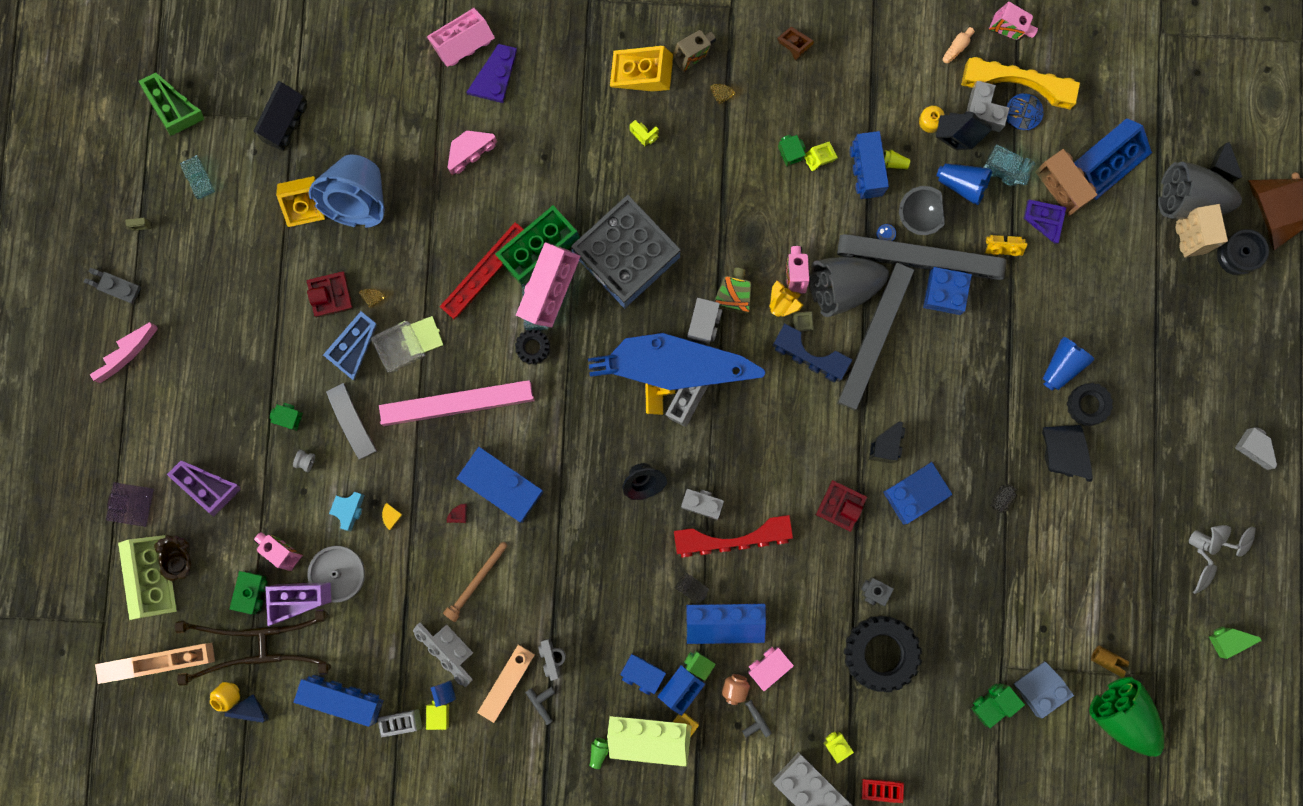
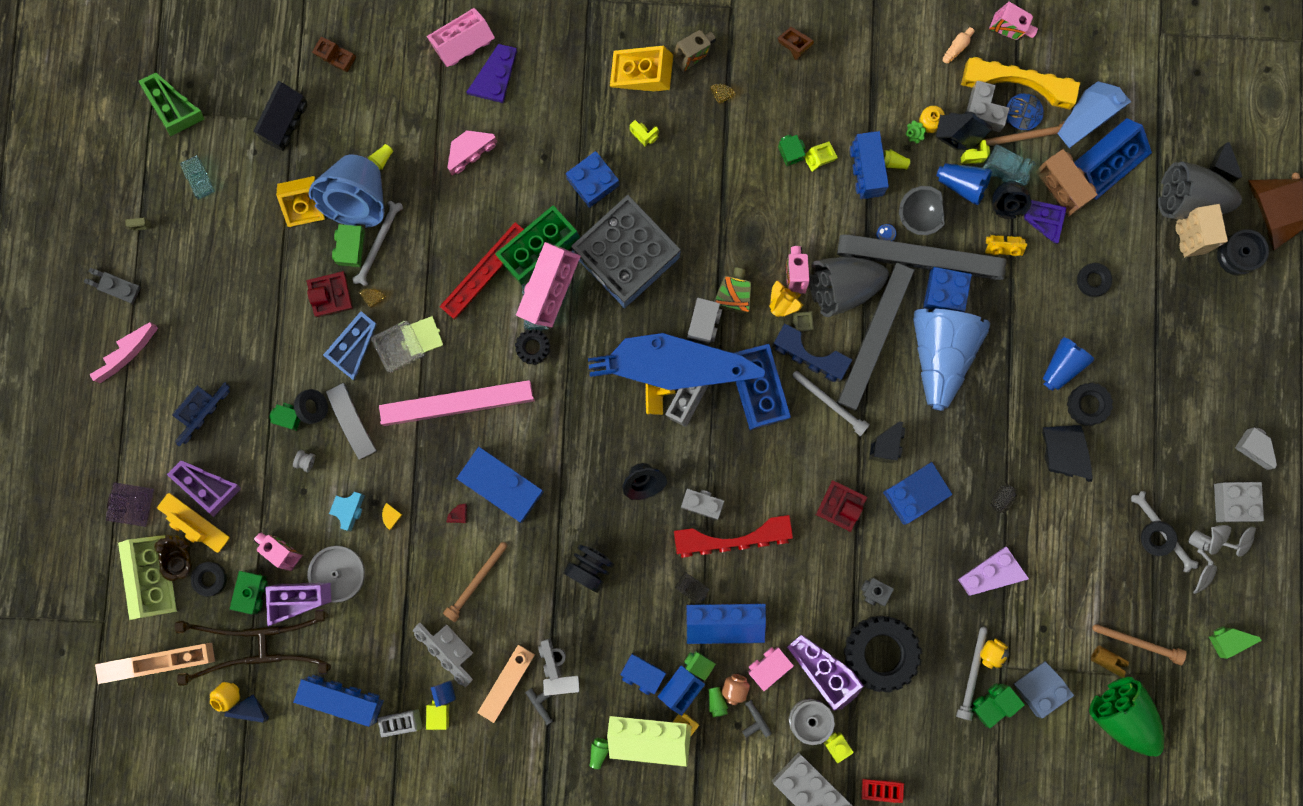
none -> yellow bracket [157,493,230,553]
none -> dark blue bracket [172,382,230,447]
none -> black tyre [191,562,227,597]
none -> black tyre [294,389,328,424]
none -> reddish brown slope [312,37,356,72]
none -> bright green brick [332,224,365,267]
none -> light grey piece [352,201,403,286]
none -> neon yellow cone [368,144,393,170]
none -> white sticker [543,676,579,696]
none -> black wheel [563,544,614,593]
none -> blue brick [566,151,619,208]
none -> bright green cone [709,687,729,717]
none -> blue brick [733,344,791,430]
none -> medium lavender wedge [787,635,864,711]
none -> light grey wheel [788,698,835,745]
none -> light grey piece [793,371,870,436]
none -> bright green plant [906,120,926,144]
none -> medium blue cone [913,309,990,411]
none -> light grey piece [956,627,987,721]
none -> lavender wing [958,547,1029,595]
none -> neon yellow bracket [961,140,990,165]
none -> yellow head [980,639,1009,669]
none -> medium nougat piece [985,121,1065,146]
none -> black cylinder [992,181,1032,219]
none -> medium blue wedge [1057,81,1131,148]
none -> black tyre [1077,263,1112,297]
none -> medium nougat piece [1092,624,1186,665]
none -> light grey piece [1131,491,1199,572]
none -> black tyre [1141,521,1178,556]
none -> light grey brick [1214,482,1264,522]

